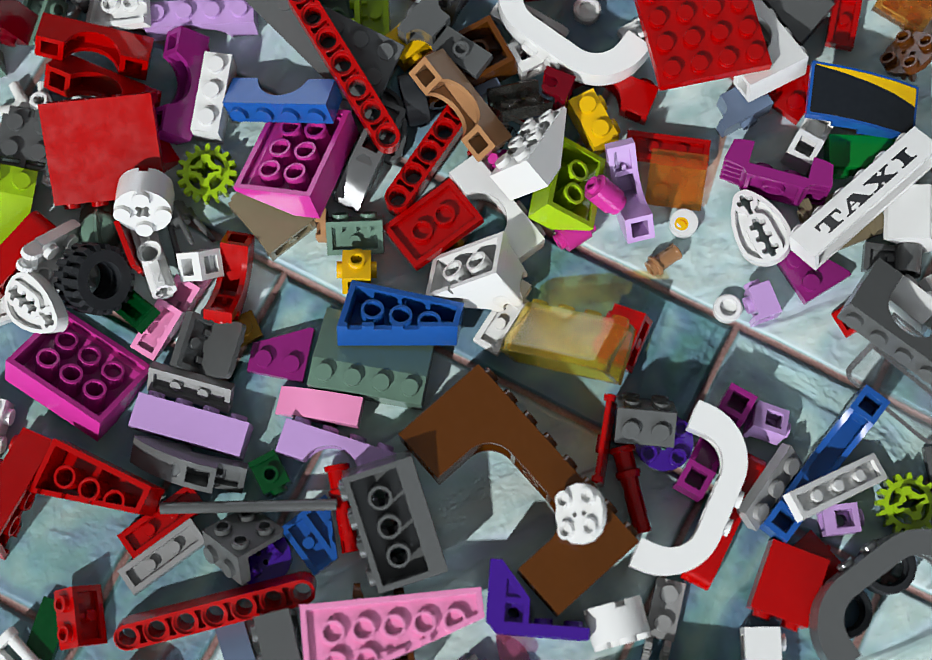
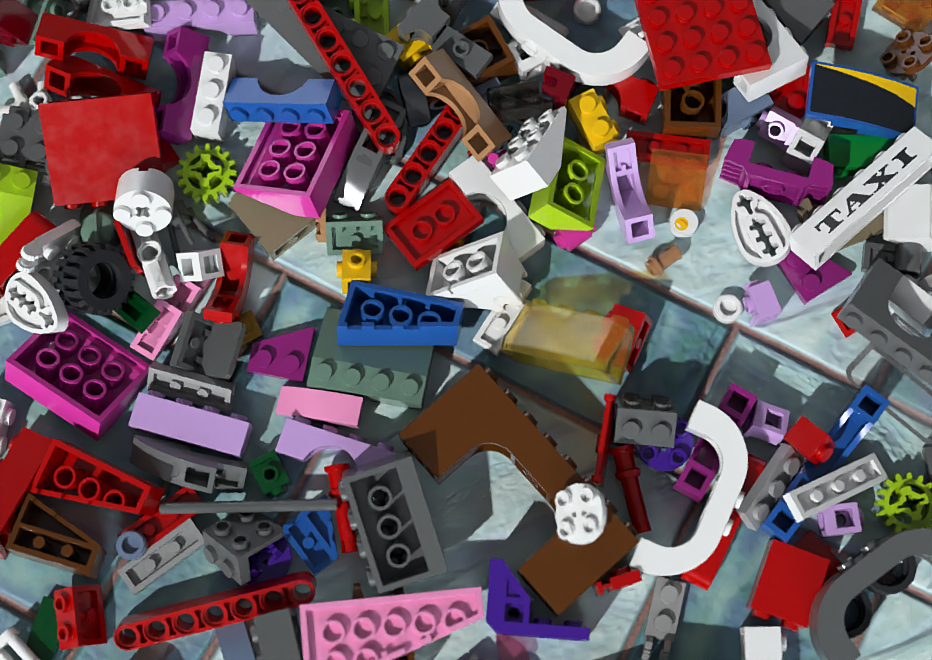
white brick [583,595,651,652] -> none
dark pink brick [584,175,627,215] -> none
none -> reddish brown wedge [5,492,107,580]
none -> sand blue tile [116,530,148,561]
none -> red plate [592,566,642,597]
none -> reddish brown brick [661,79,722,139]
none -> lavender brick [756,105,803,152]
none -> red brick [783,415,836,467]

